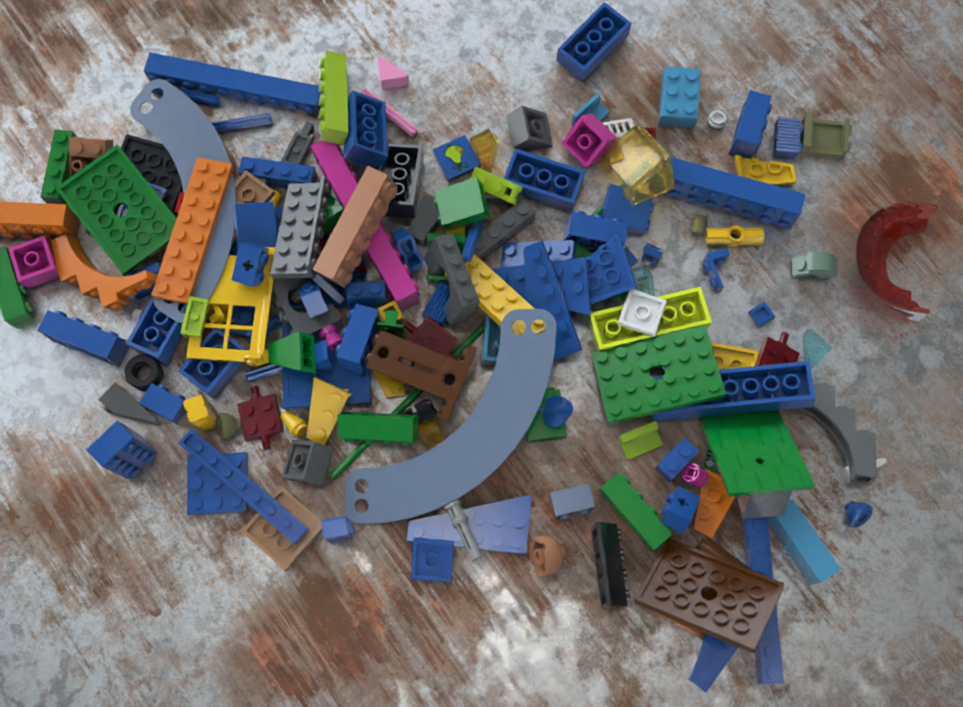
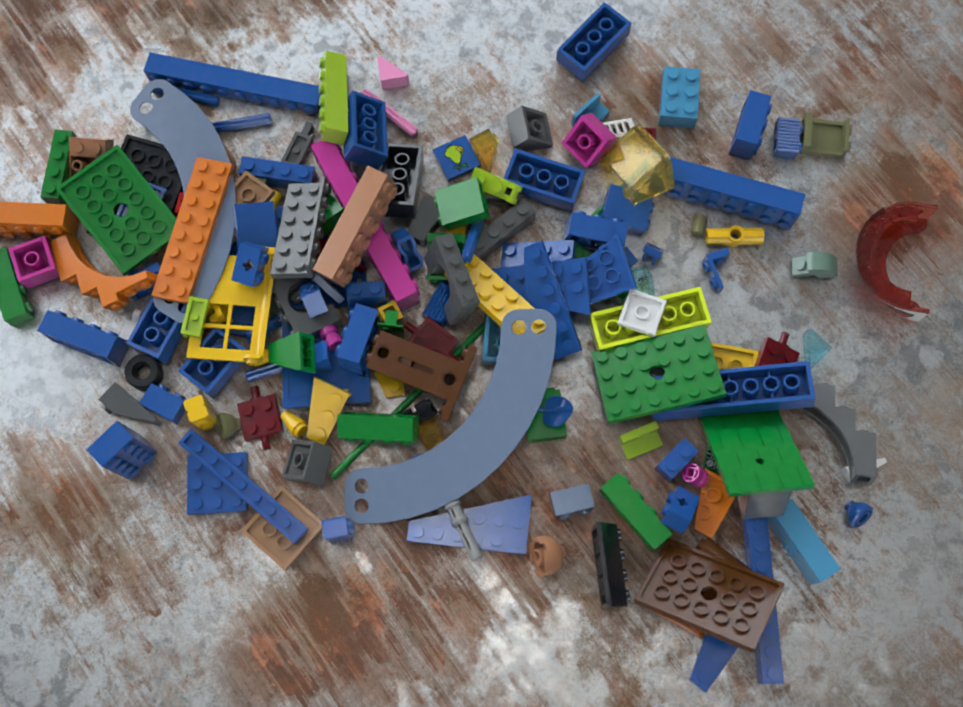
blue tile [411,538,454,582] -> none
white plate [708,111,726,129] -> none
yellow wing [734,155,797,186] -> none
blue tile [748,302,775,328] -> none

